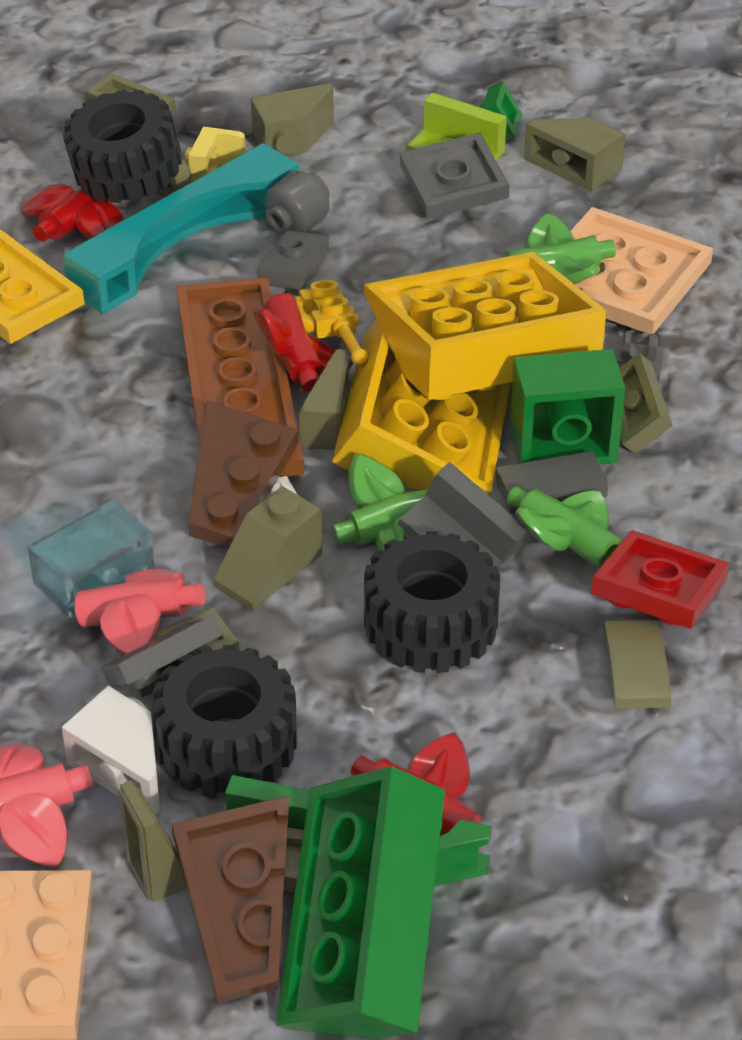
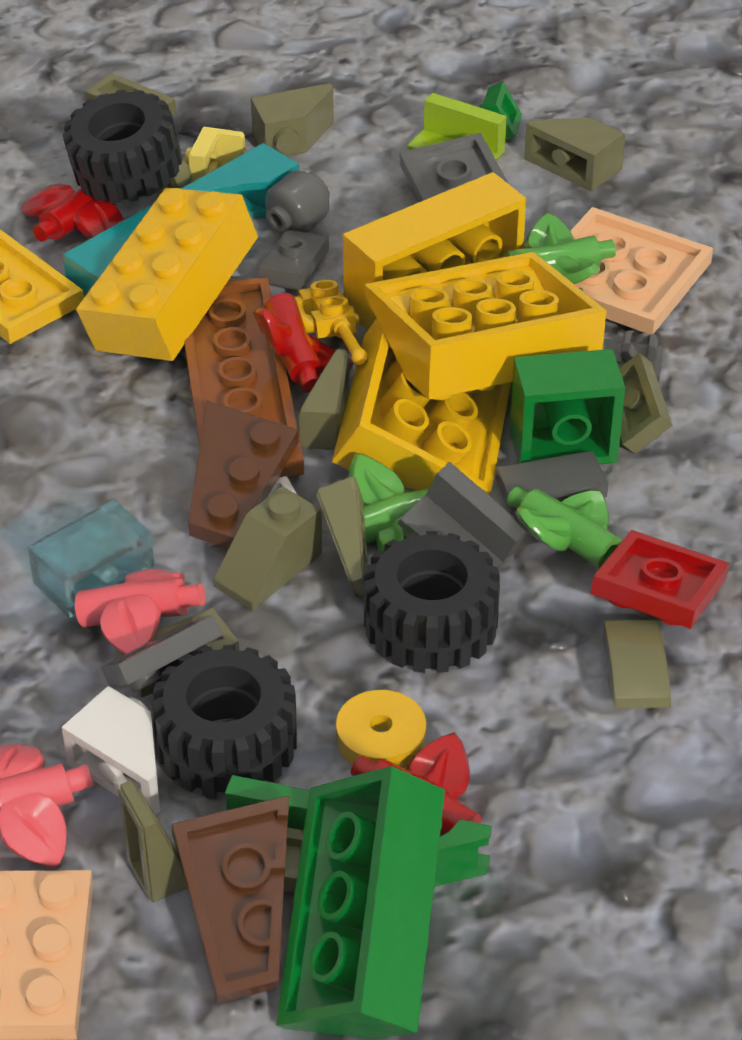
none -> yellow brick [76,188,258,361]
none -> olive slope [316,476,368,599]
none -> yellow piece [336,690,426,768]
none -> yellow brick [343,172,526,330]

